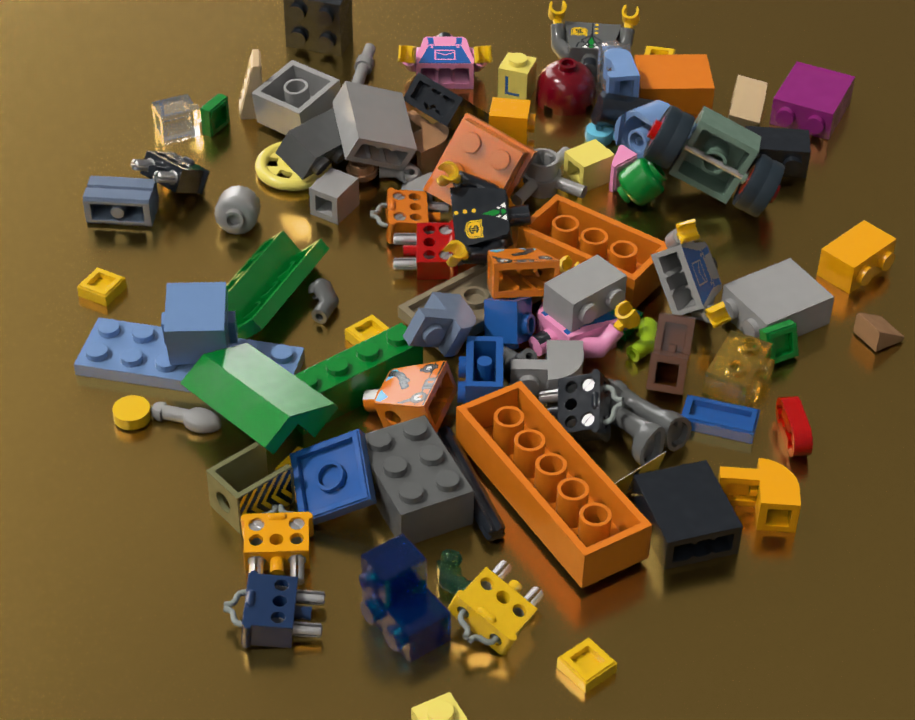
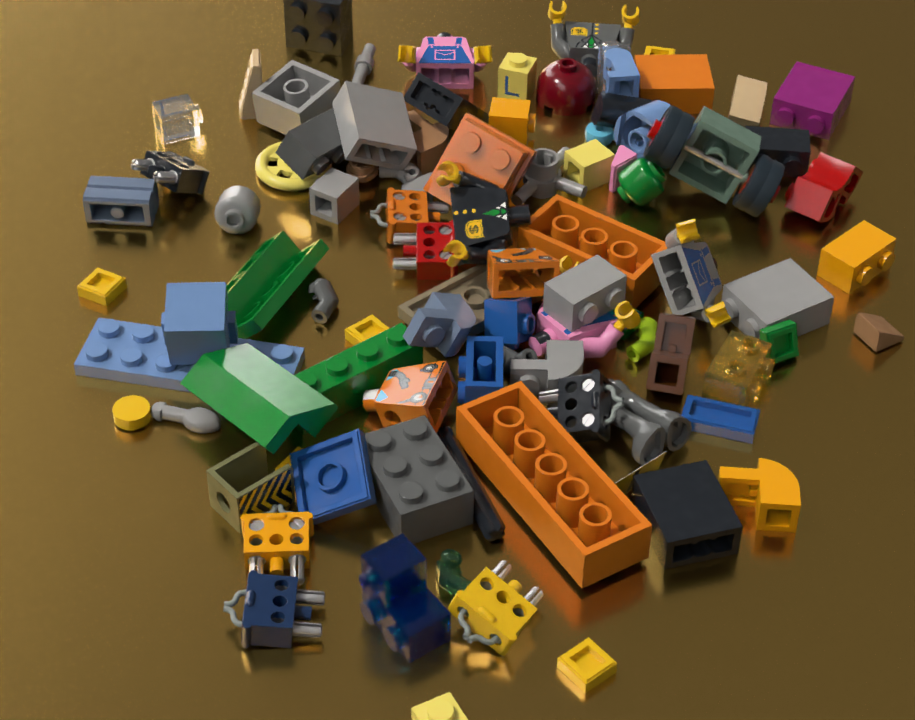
green tile [200,93,230,137] -> none
red beam [776,396,813,457] -> none
none -> red brick [784,152,863,222]

